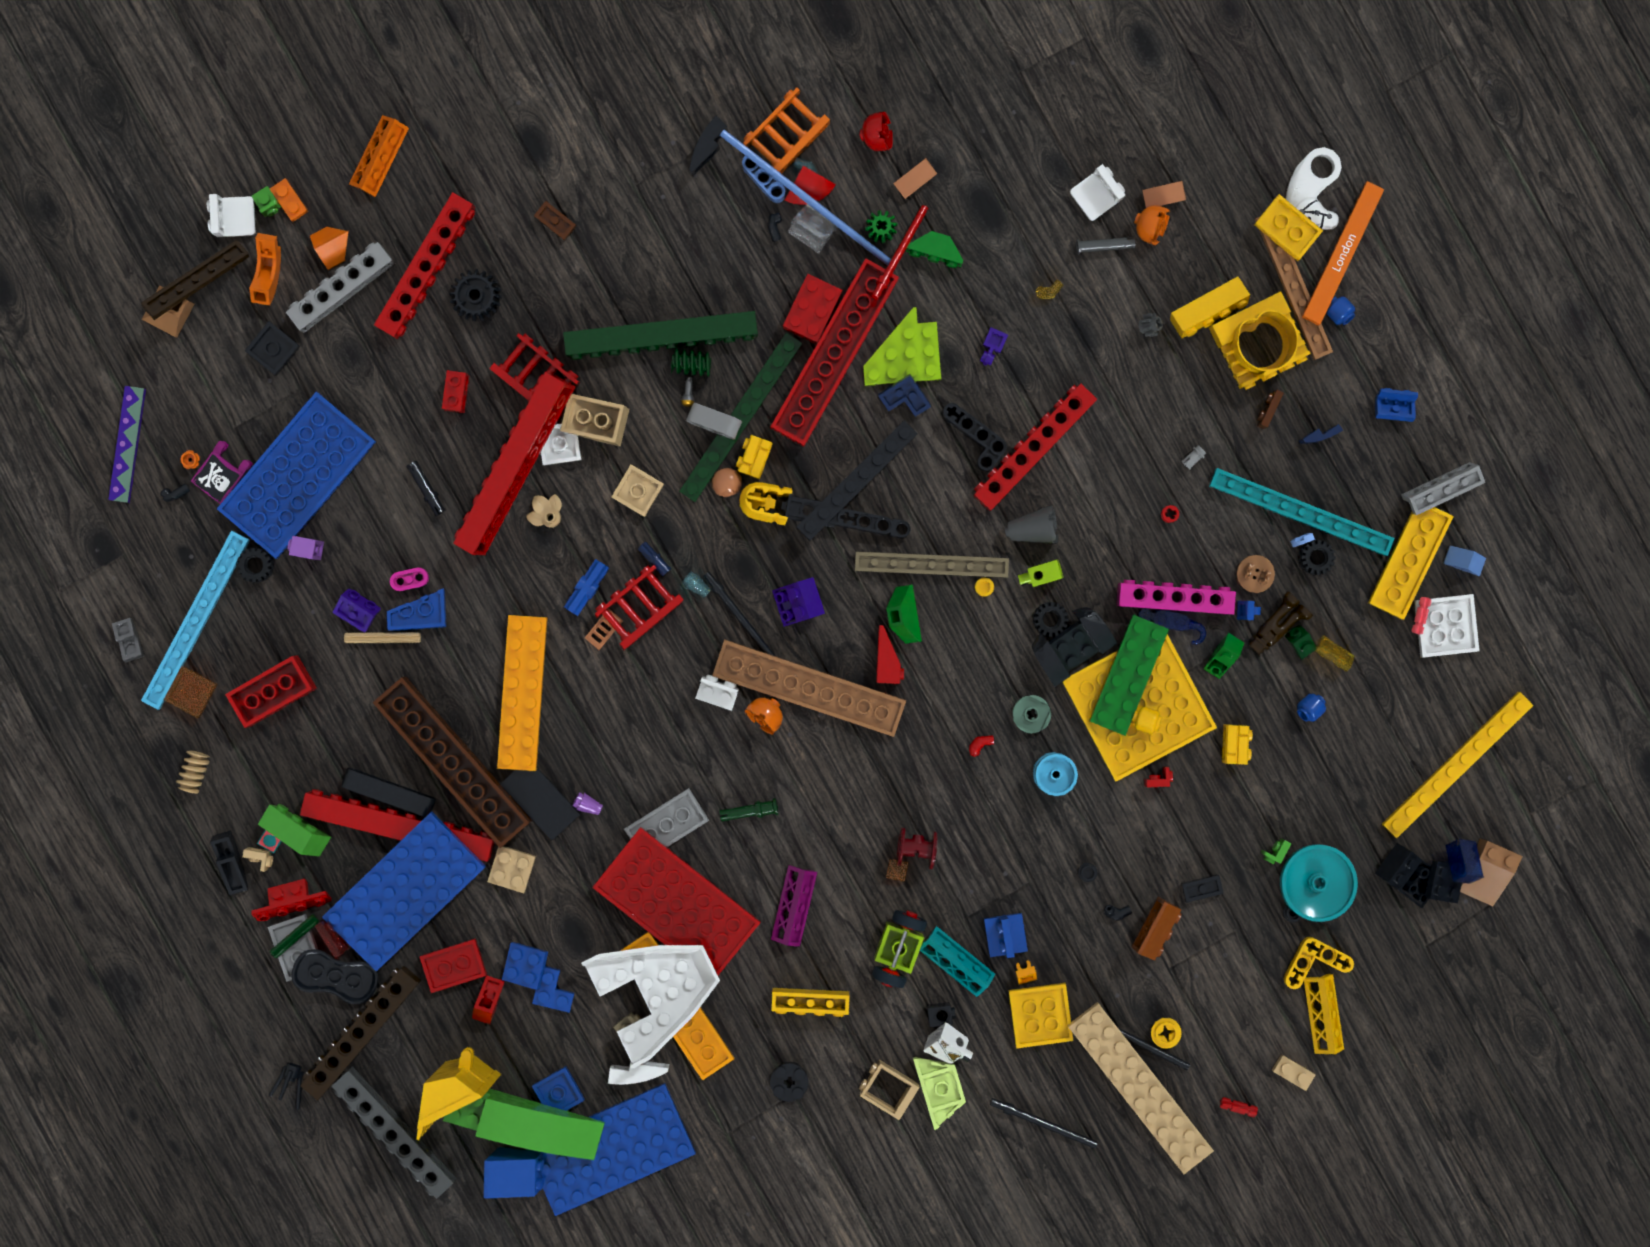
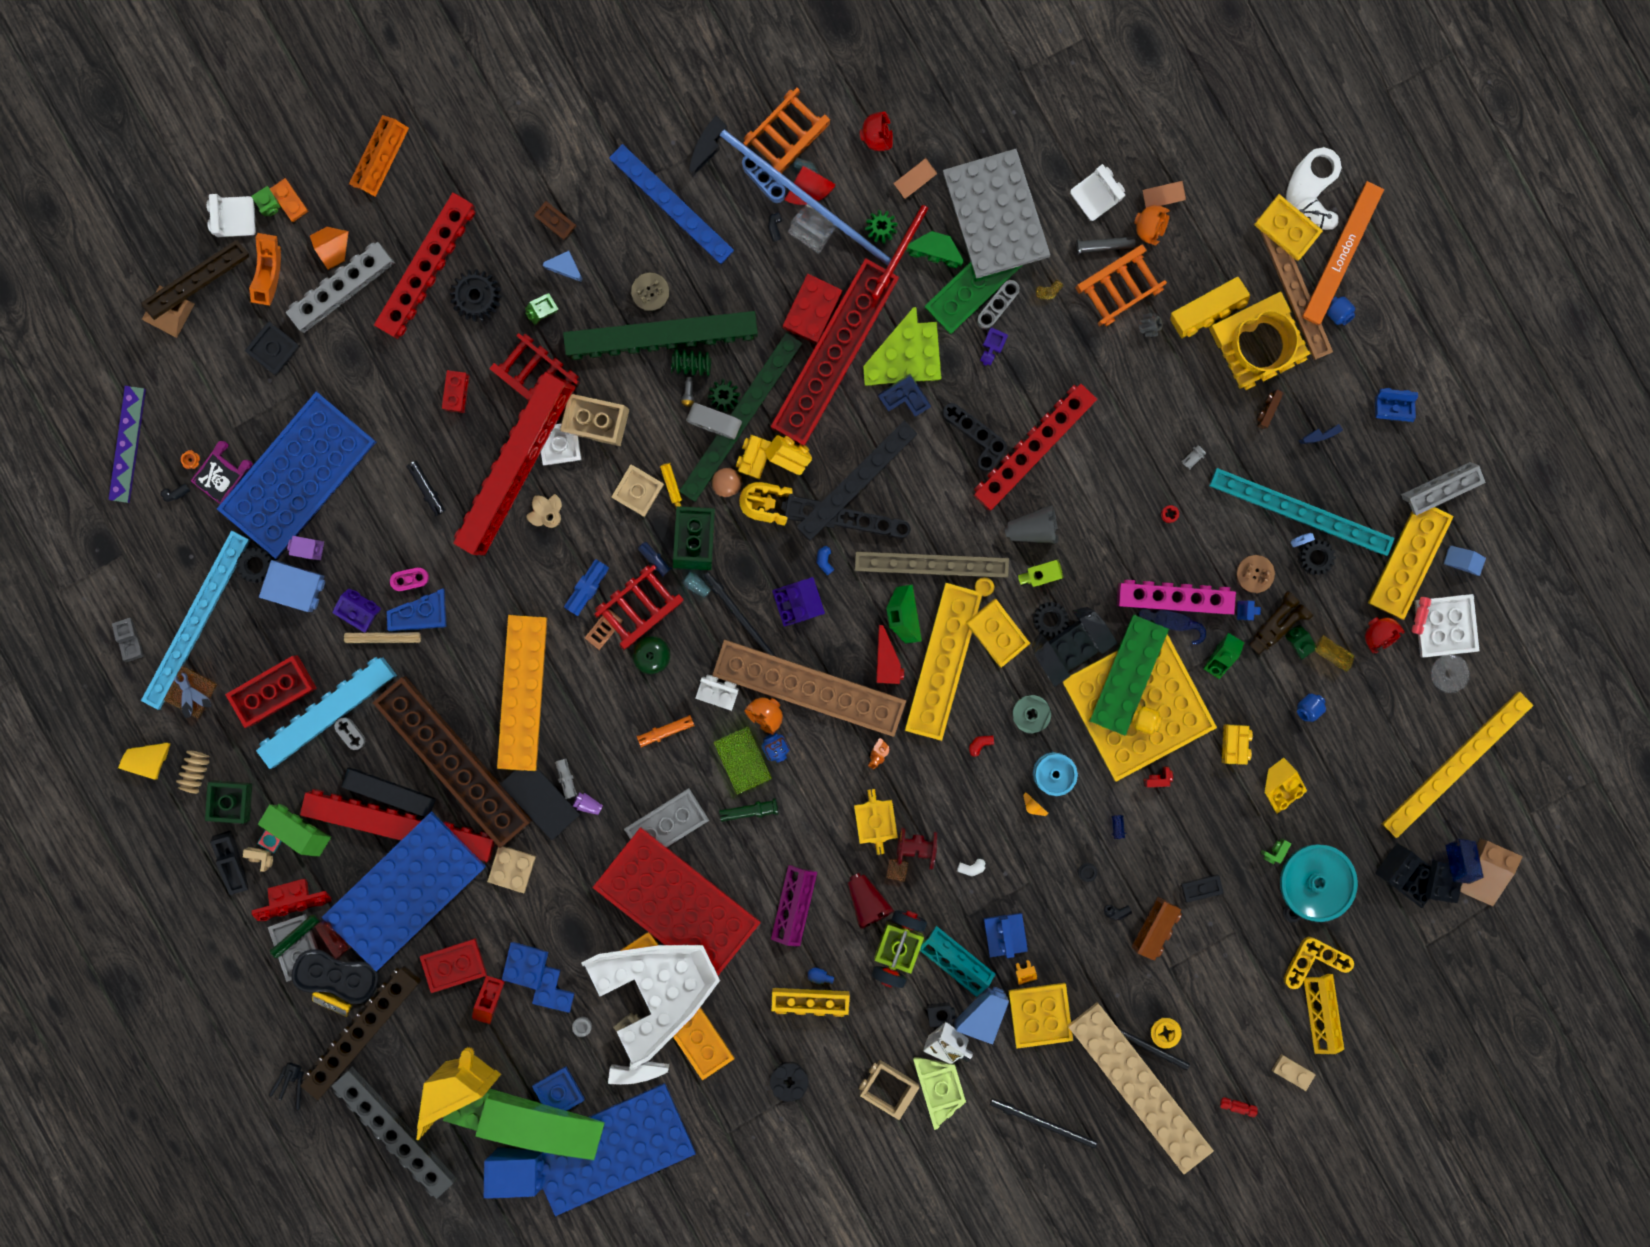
none -> yellow slope [118,743,170,780]
none -> sand blue piece [174,672,212,718]
none -> dark green brick [205,780,253,824]
none -> medium azure brick [256,657,397,769]
none -> medium blue slope [259,560,325,612]
none -> yellow slope [312,992,353,1017]
none -> light grey beam [334,717,366,750]
none -> bright green bracket [525,293,559,325]
none -> medium blue slope [543,251,582,282]
none -> light grey pin [555,759,577,799]
none -> light grey tile [572,1017,592,1037]
none -> blue plate [609,144,734,265]
none -> dark tan plate [631,273,670,311]
none -> dark green cylinder [632,636,671,674]
none -> orange pin [637,715,694,747]
none -> yellow axle [660,463,682,507]
none -> dark green slope [673,506,715,570]
none -> dark green gear [708,379,740,412]
none -> clear neon green plate [713,726,772,794]
none -> blue head [762,733,790,763]
none -> yellow brick [765,435,812,475]
none -> blue cylinder [807,968,834,985]
none -> blue arm [817,546,834,576]
none -> dark red cone [848,873,894,929]
none -> yellow plate [854,789,898,855]
none -> orange piece [868,738,889,769]
none -> yellow plate [905,583,983,741]
none -> green plate [924,262,1023,335]
none -> light grey plate [943,149,1050,279]
none -> medium blue slope [954,987,1009,1045]
none -> white arm [957,859,985,876]
none -> yellow tile [966,599,1030,668]
none -> light grey beam [977,280,1020,330]
none -> light orange piece [1024,793,1048,816]
none -> orange fence [1075,244,1167,327]
none -> clear blue pin [1111,815,1127,839]
none -> yellow slope [1264,758,1307,814]
none -> red cylinder [1365,617,1405,654]
none -> clear dish [1431,655,1470,693]

